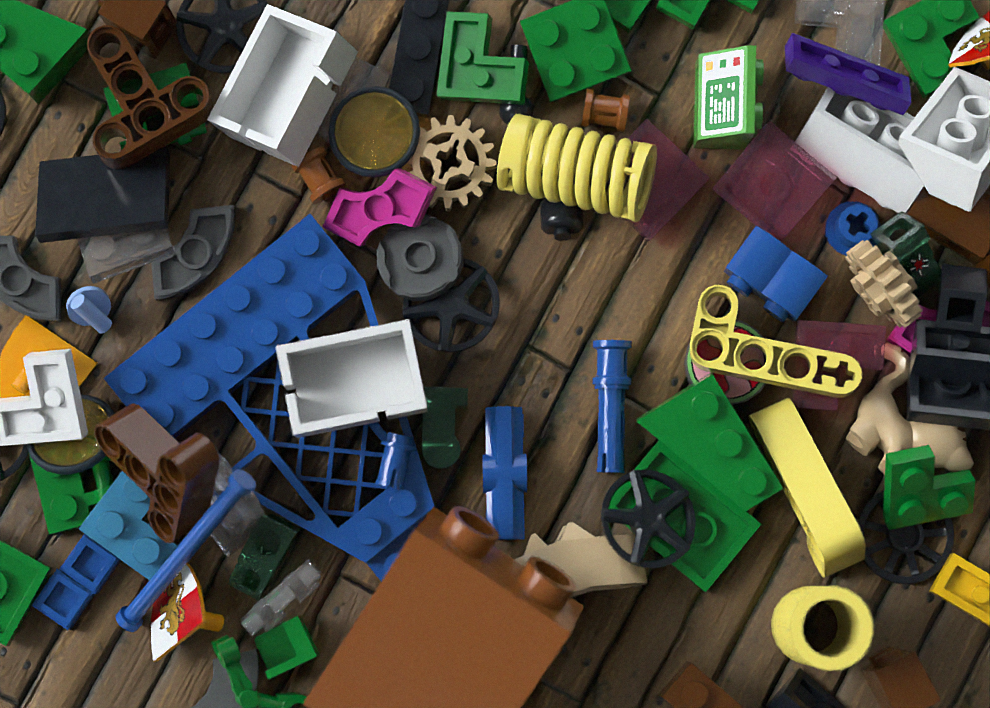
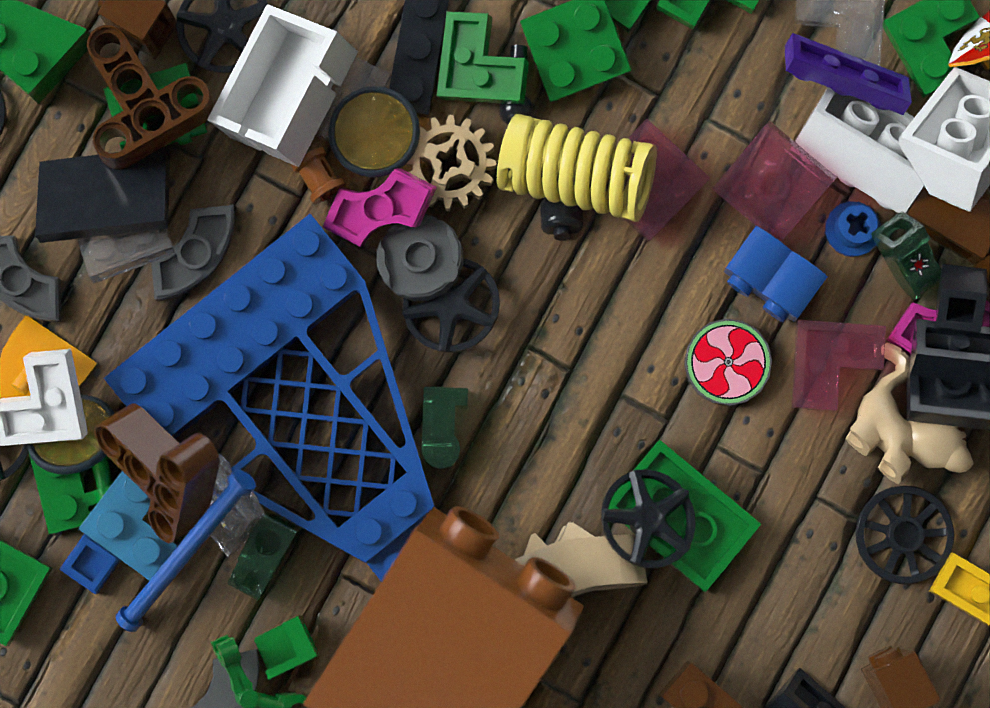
blue tile [32,569,95,630] -> none
light blue plate [66,286,112,334] -> none
shield [151,563,224,662] -> none
clear plate [241,559,323,636] -> none
white piece [276,319,428,438] -> none
blue pin [375,432,416,490] -> none
blue piece [482,406,527,540] -> none
dark orange bush [581,88,630,133] -> none
blue pin [592,340,632,473] -> none
green wedge [636,373,783,512] -> none
light yellow beam [690,285,862,398] -> none
slope [693,45,764,150] -> none
light yellow beam [748,398,866,578] -> none
light yellow piece [771,586,873,670] -> none
tan gear [845,240,922,328] -> none
green plate [883,445,975,530] -> none

